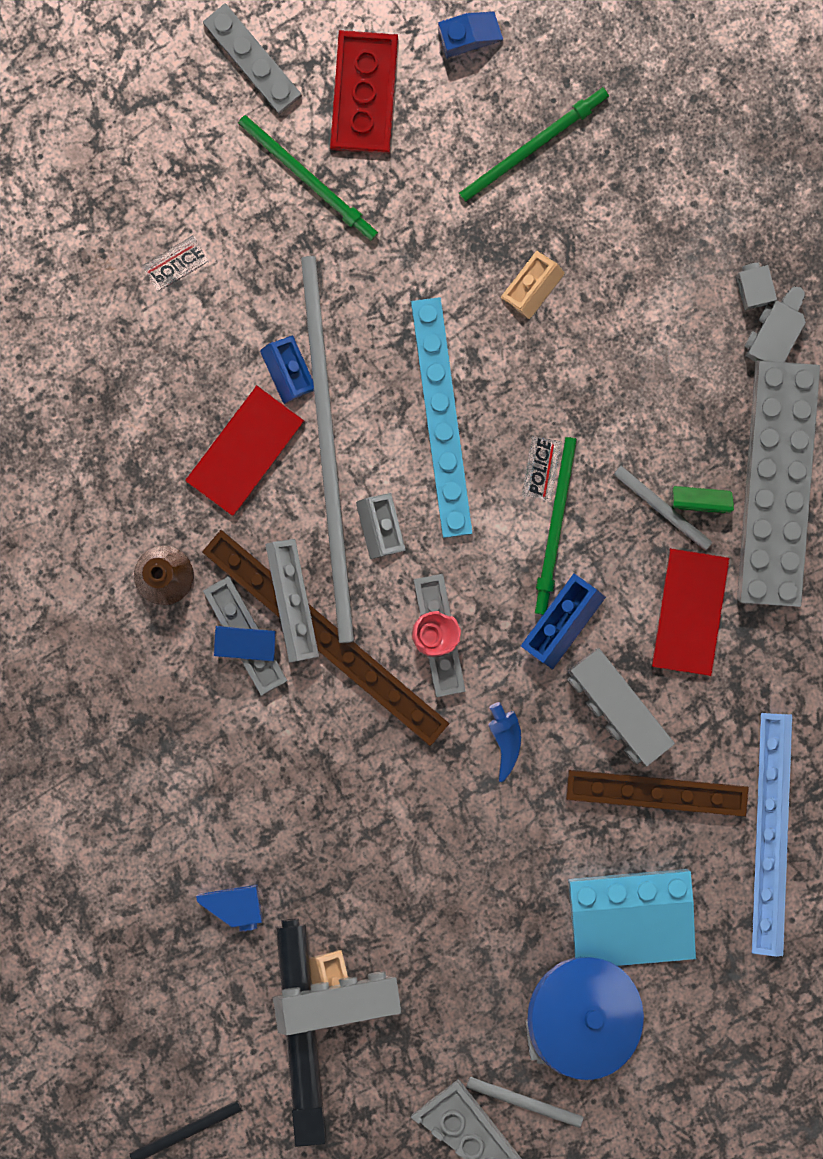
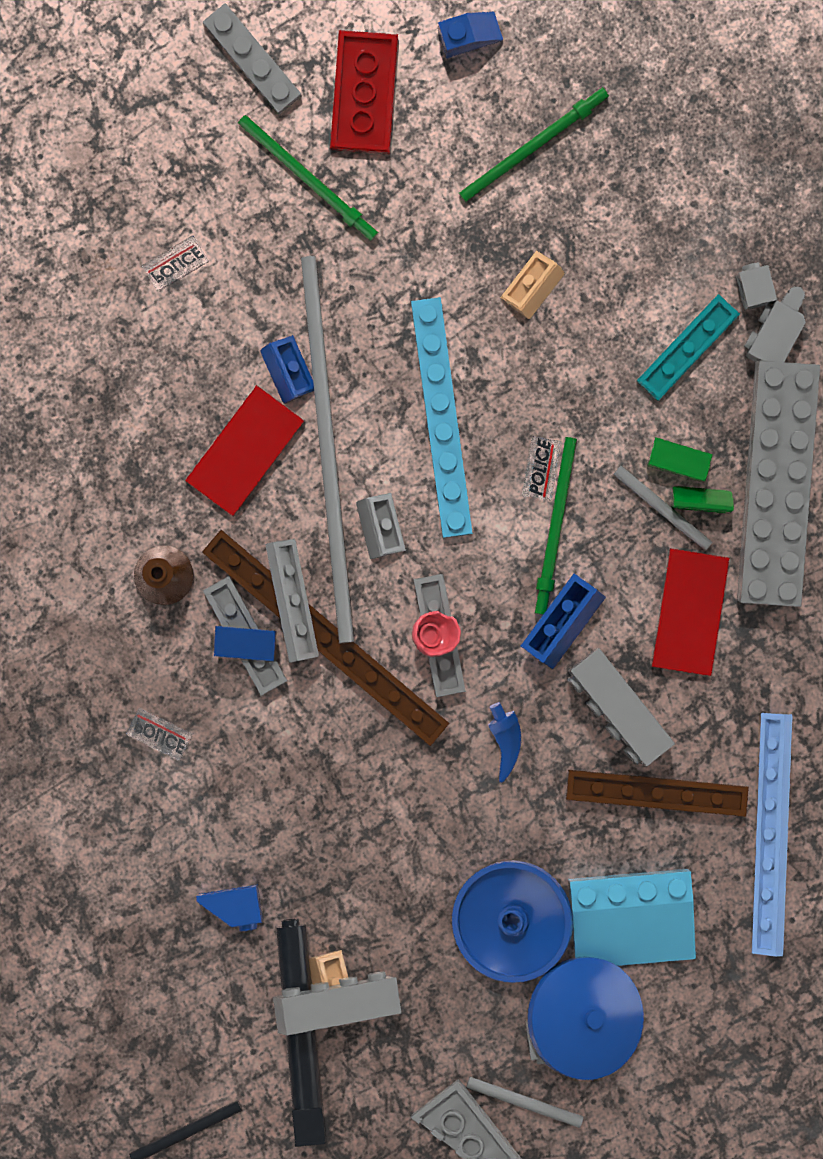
none -> clear tile [126,707,193,761]
none -> blue dish [452,860,573,983]
none -> teal tile [636,294,740,401]
none -> green slope [647,437,713,483]

